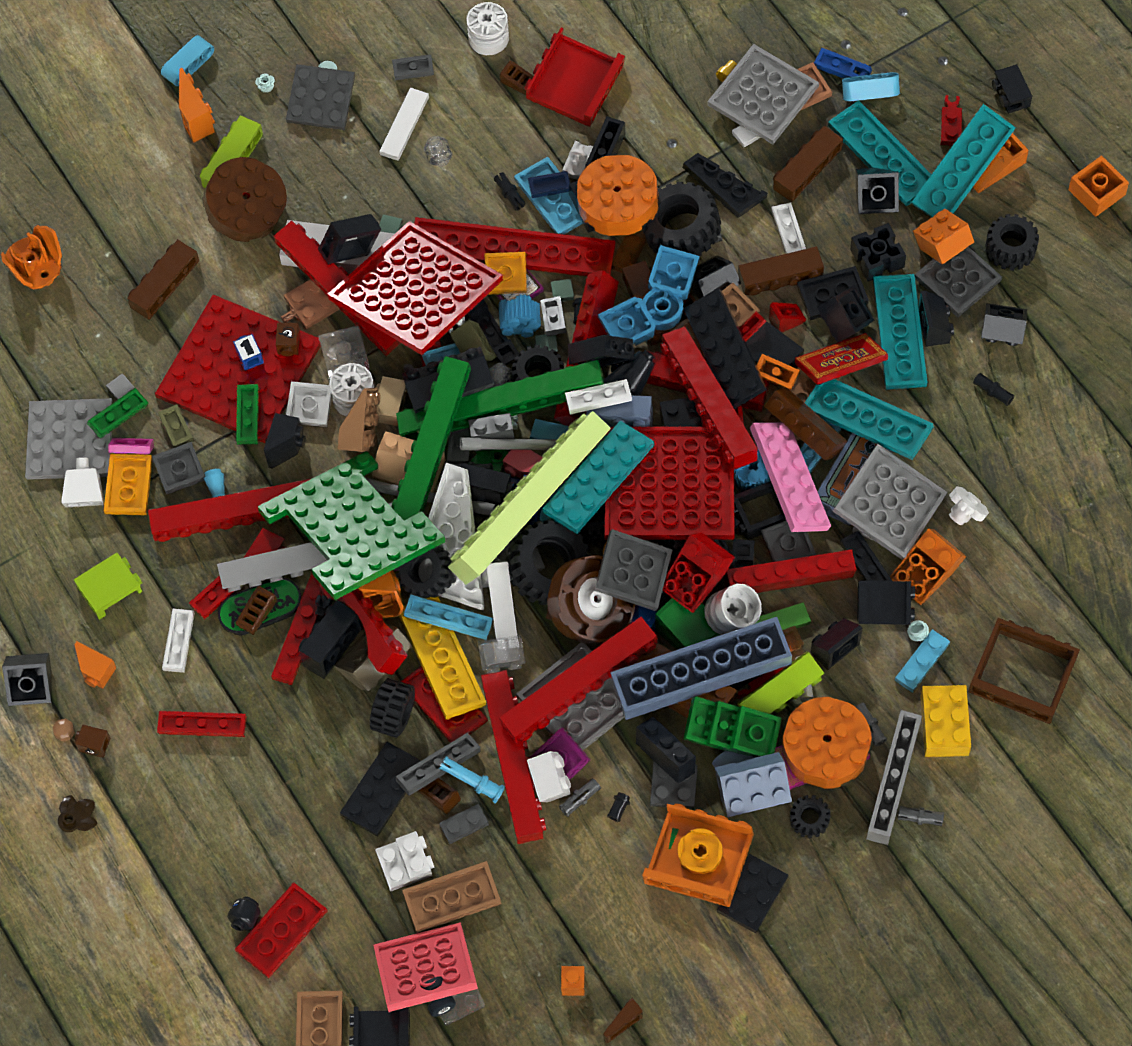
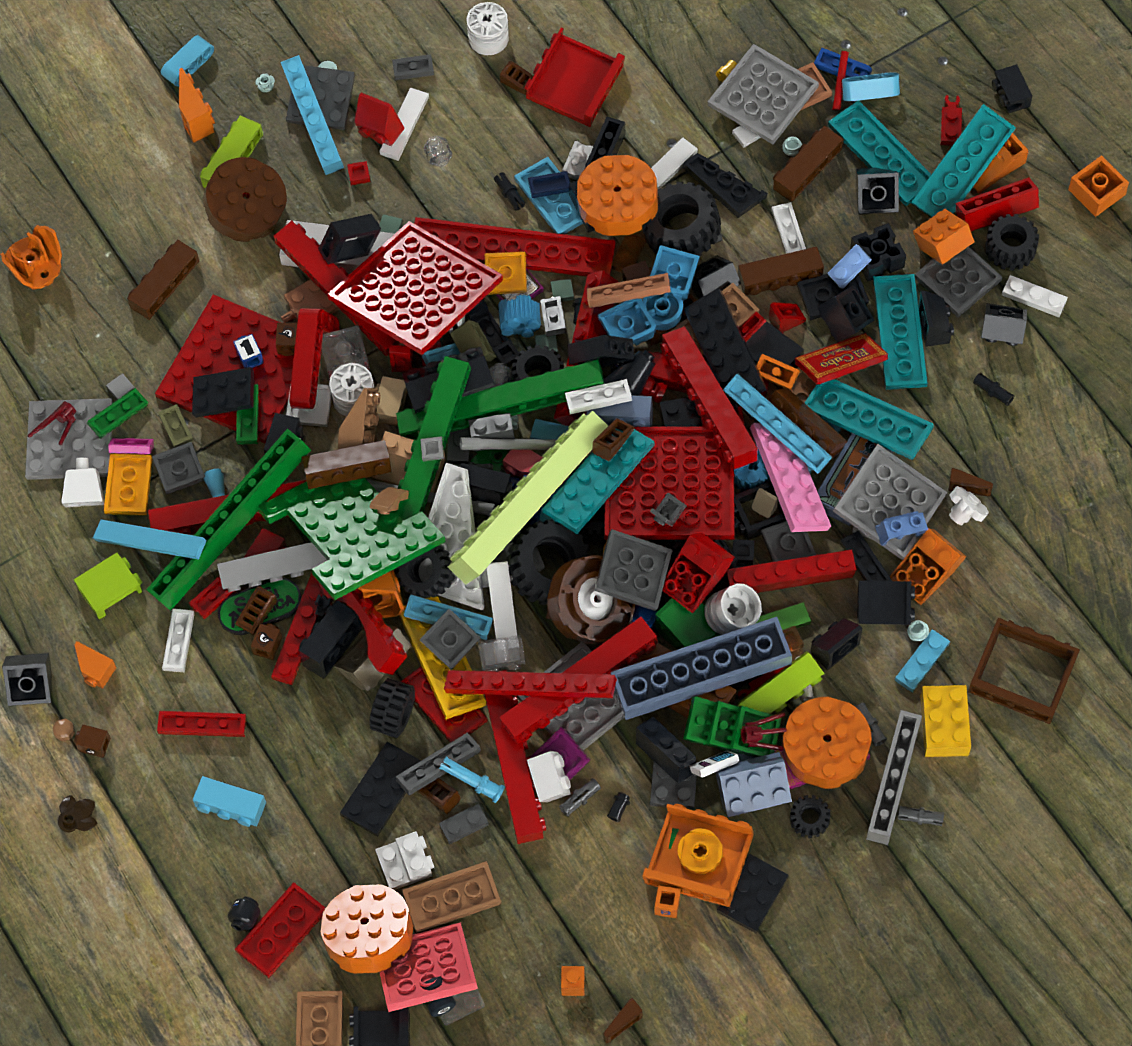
none -> dark red plant [28,401,76,445]
none -> medium azure tile [93,519,207,560]
none -> green brick [146,429,311,611]
none -> black plate [192,367,254,418]
none -> medium azure brick [193,776,266,827]
none -> reddish brown brick [251,624,282,660]
none -> medium azure brick [280,55,344,175]
none -> red beam [289,308,339,409]
none -> reddish brown brick [302,440,392,489]
none -> piece [320,885,413,973]
none -> red plate [347,161,370,185]
none -> red slope [354,92,405,146]
none -> medium nougat slope [370,487,409,514]
none -> red panel [389,345,414,372]
none -> dark grey plate [420,609,481,670]
none -> light grey tile [421,436,444,461]
none -> red plate [444,670,617,698]
none -> nougat plate [587,273,671,308]
none -> reddish brown slope [592,418,634,461]
none -> red wheel [641,377,667,403]
none -> dark grey bracket [650,493,687,526]
none -> white tile [651,138,698,189]
none -> orange brick [654,885,681,919]
none -> white tile [690,750,740,777]
none -> medium azure tile [723,374,833,474]
none -> dark red plant [741,712,787,751]
none -> dark tan slope [752,488,778,518]
none -> light aqua plate [782,136,802,156]
none -> light blue plate [827,244,872,289]
none -> red bar [832,51,849,111]
none -> medium blue window [875,511,928,546]
none -> reddish brown slope [948,468,993,497]
none -> red brick [956,177,1039,231]
none -> white plate [1002,275,1068,317]

